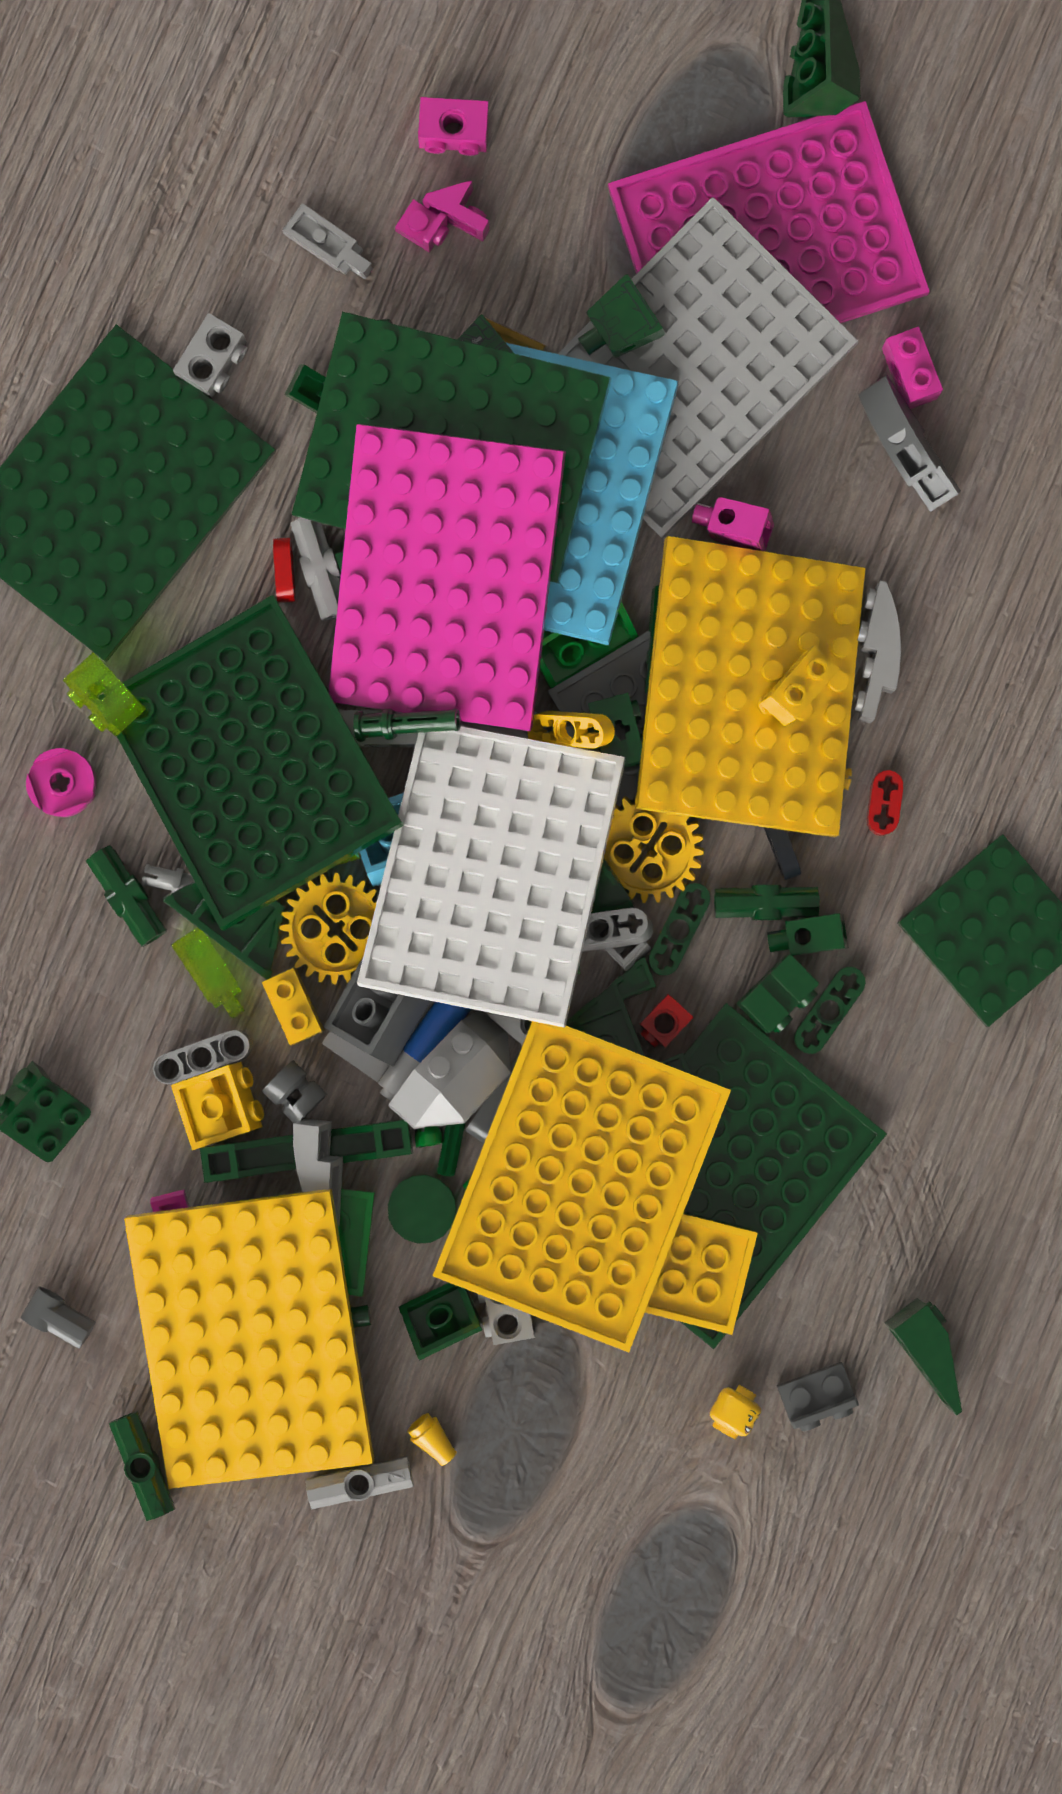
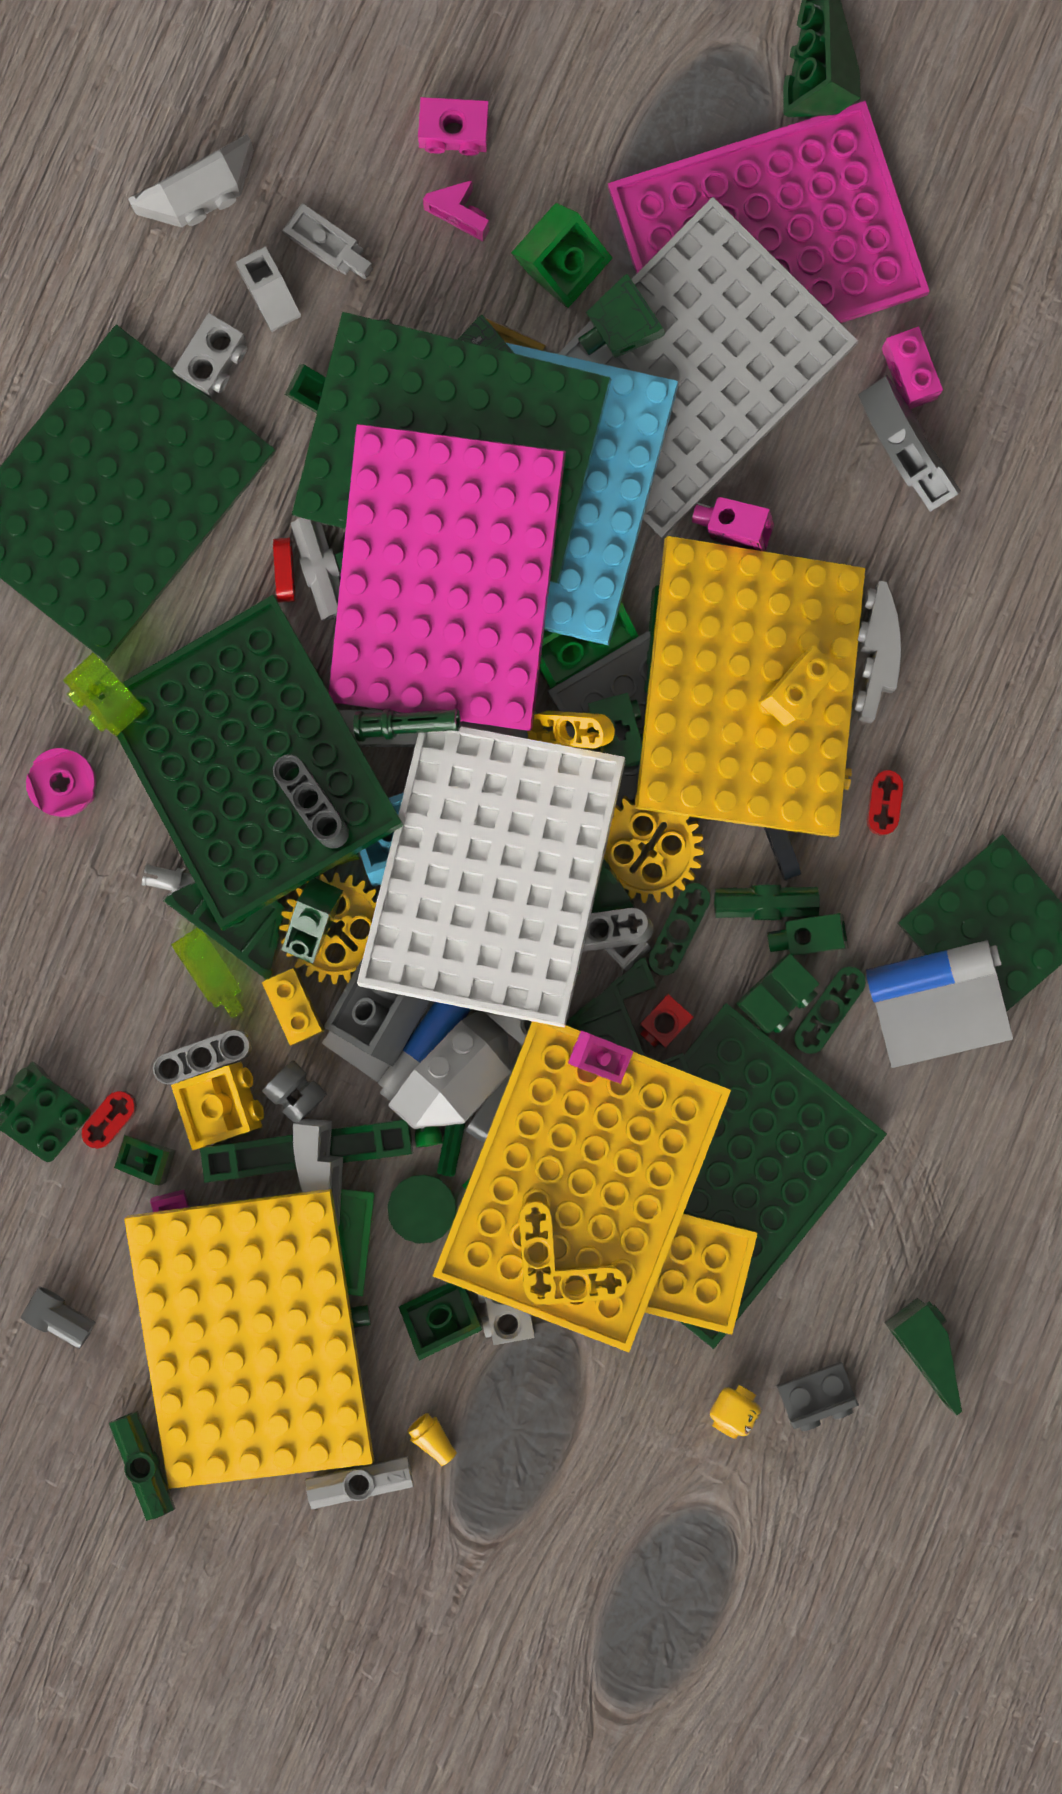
dark green piece [86,845,167,947] -> none
dark pink bracket [395,199,449,253] -> none
none -> red beam [81,1091,137,1149]
none -> dark green slope [114,1135,176,1186]
none -> light grey wedge [128,134,254,228]
none -> light grey slope [236,246,301,332]
none -> dark grey beam [273,755,349,848]
none -> dark green slope [281,878,344,964]
none -> green slope [511,203,613,308]
none -> yellow beam [519,1200,627,1305]
none -> dark pink slope [568,1030,634,1084]
none -> light grey door [866,940,1013,1068]

